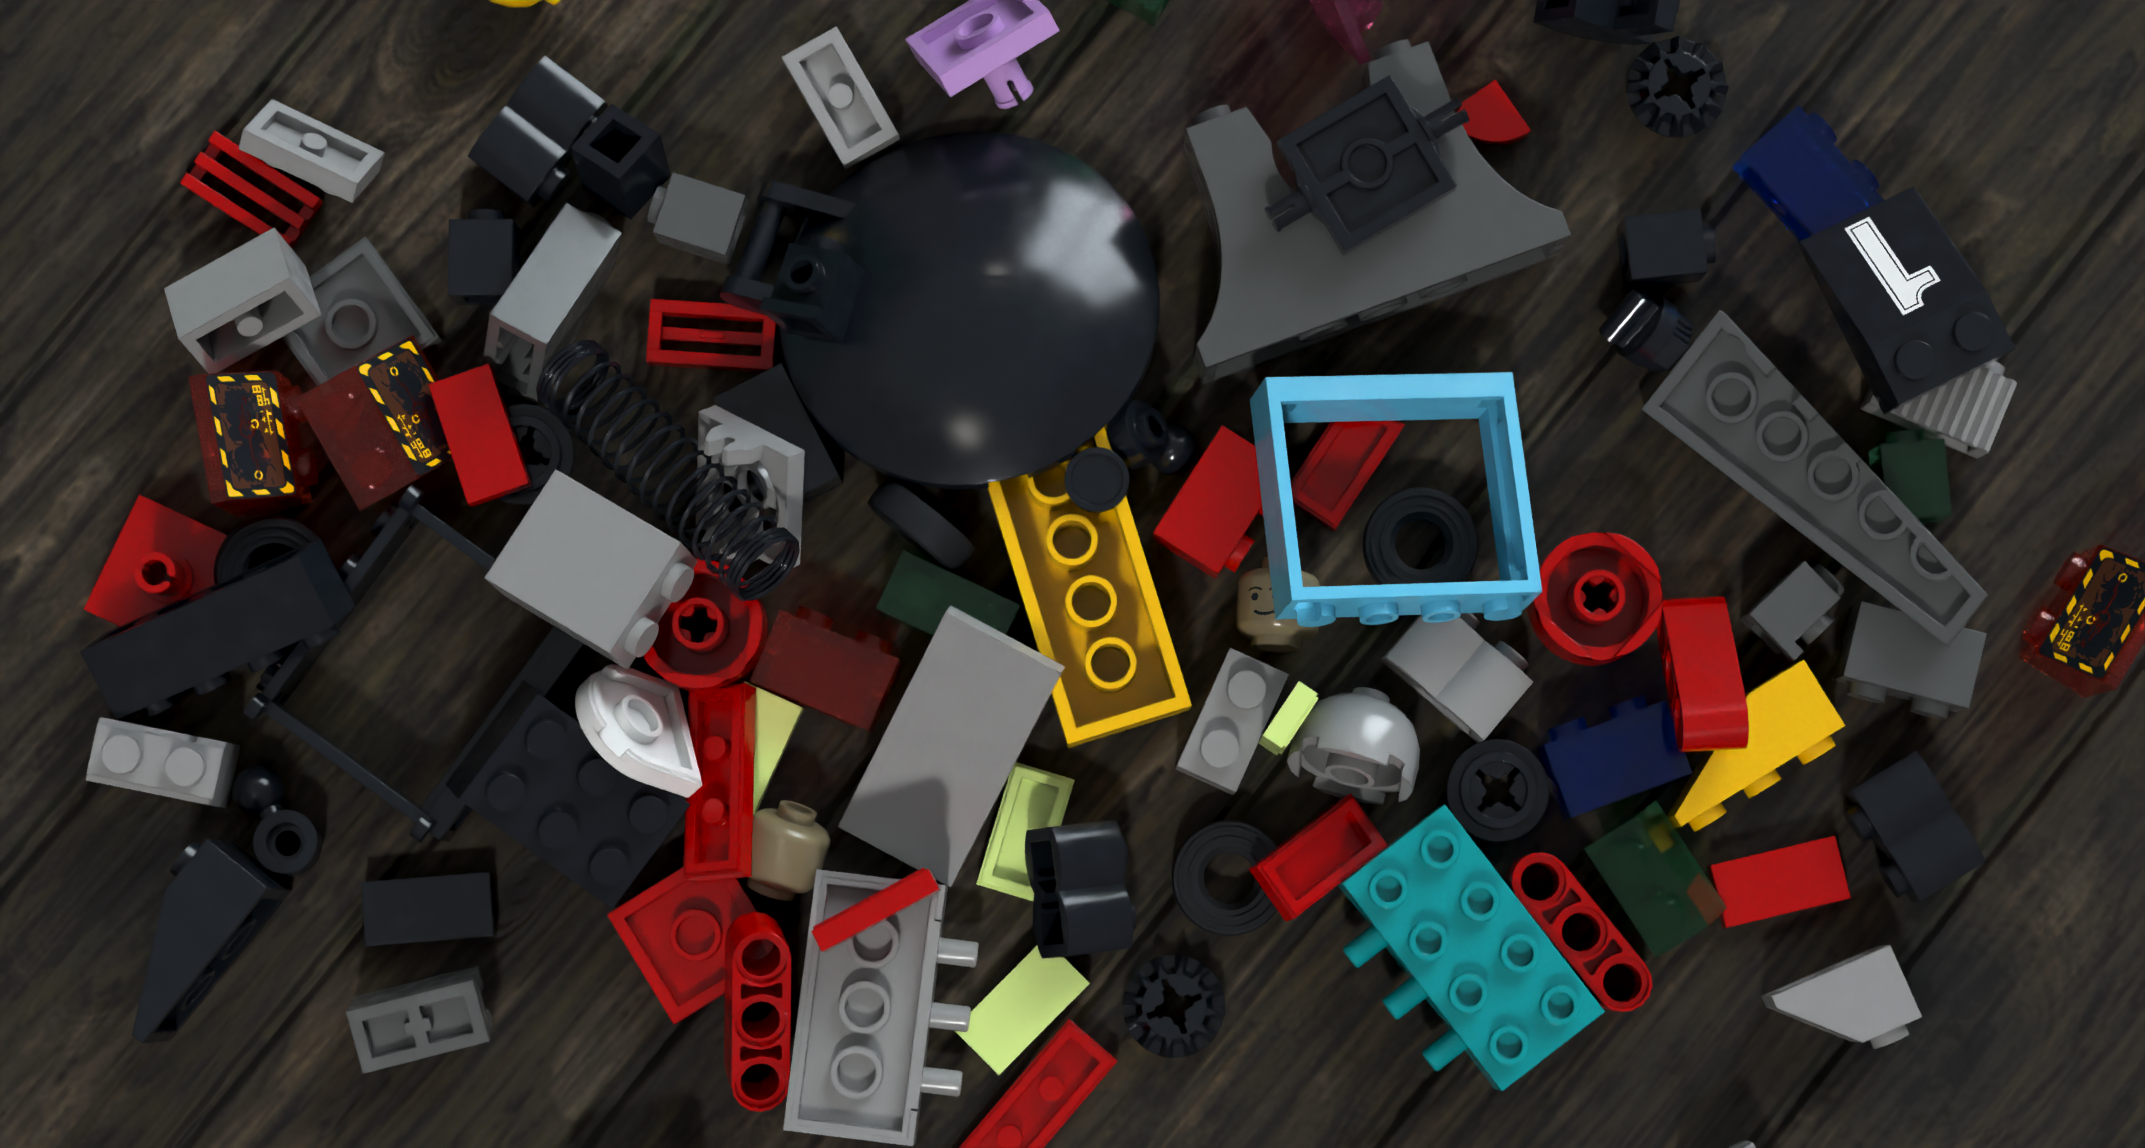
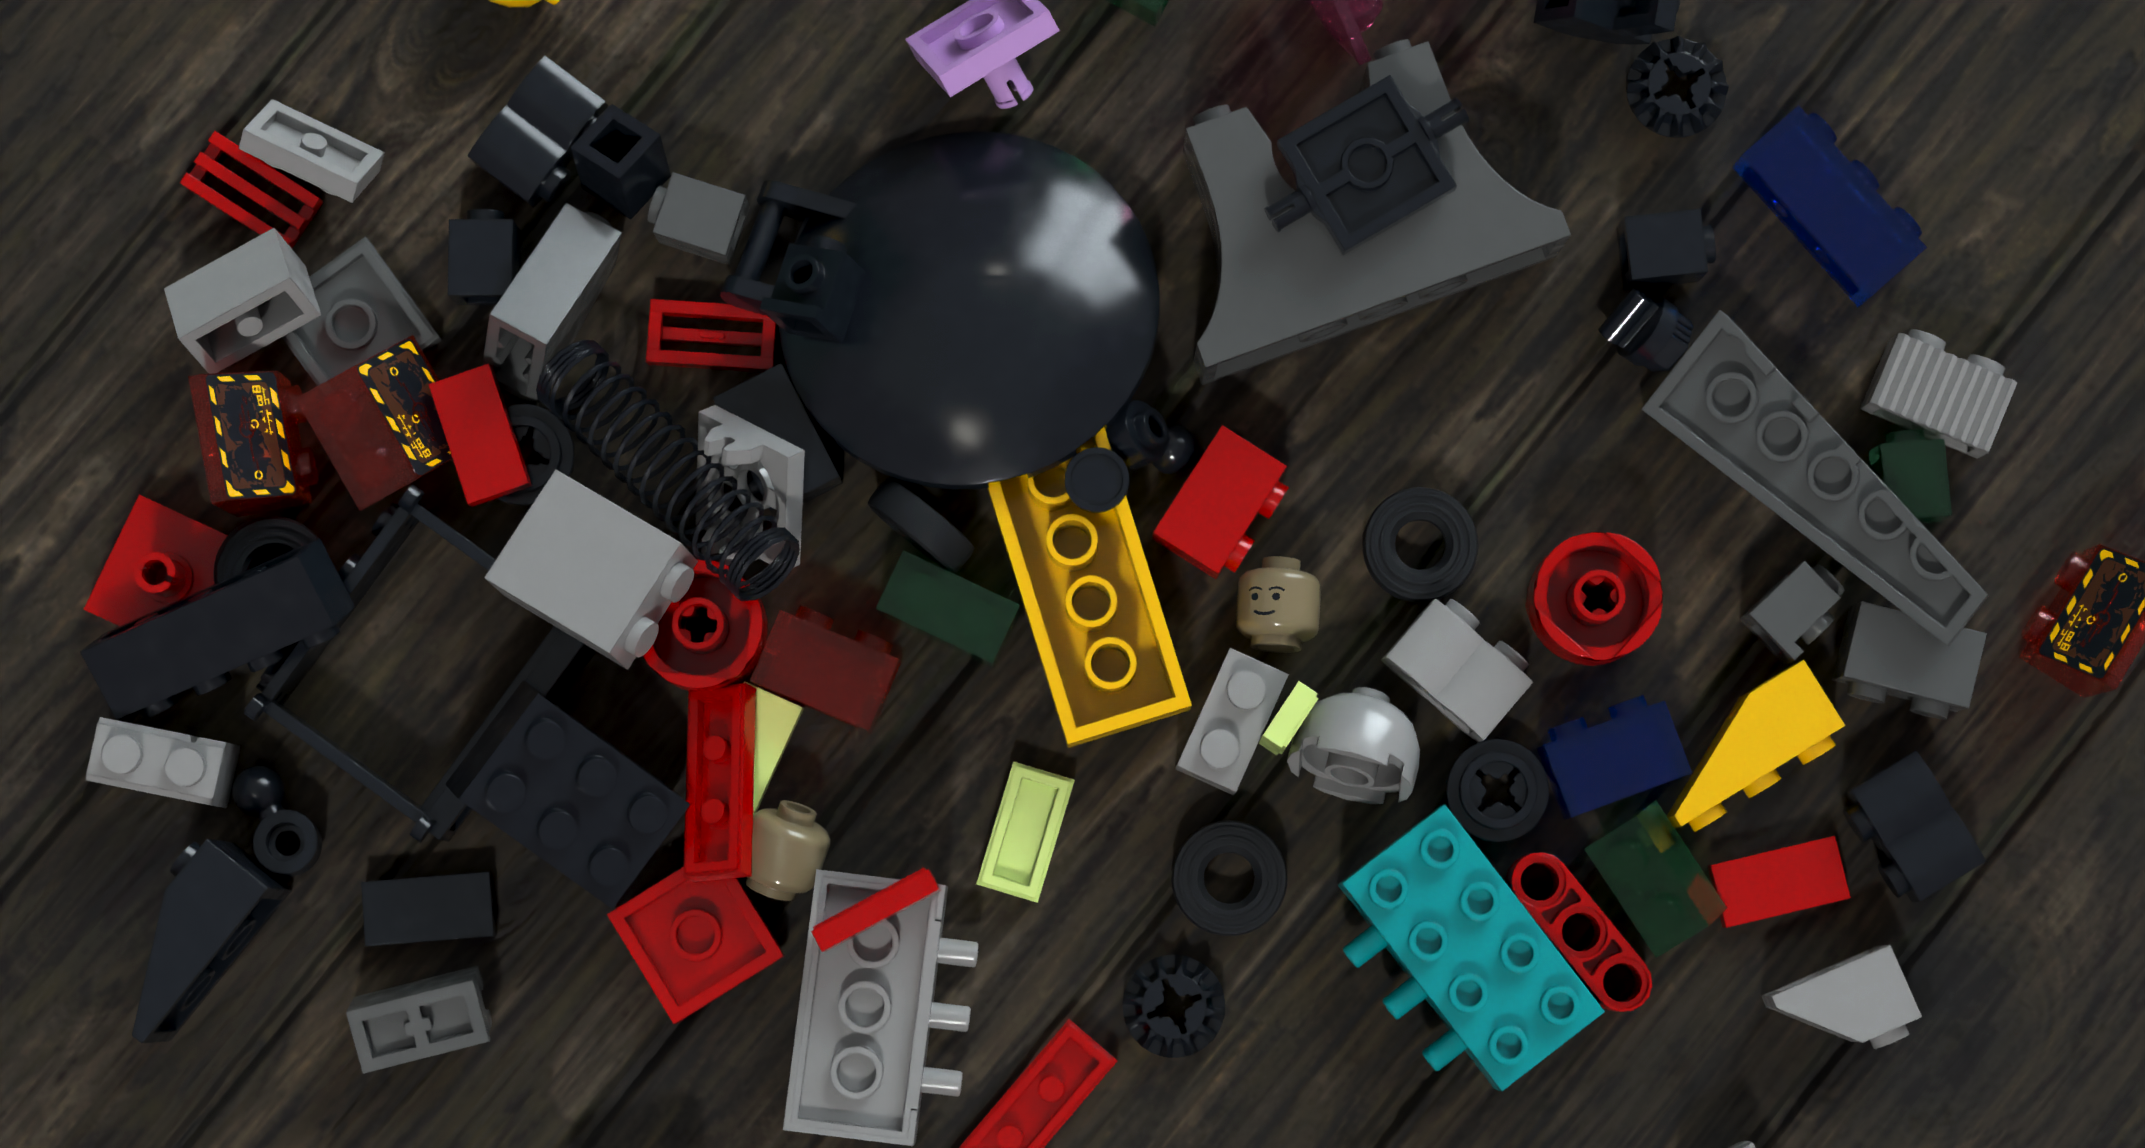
white tile [575,664,702,798] -> none
red beam [724,912,791,1112] -> none
light grey plate [782,26,900,170] -> none
light grey tile [838,605,1065,887] -> none
yellowish green tile [955,946,1090,1075] -> none
black brick [1025,819,1136,959] -> none
red tile [1249,793,1388,922] -> none
medium azure window [1250,372,1542,627] -> none
red tile [1291,420,1405,532] -> none
red tile [1456,80,1531,145] -> none
red beam [1657,596,1749,753] -> none
black slope [1797,186,2015,415] -> none

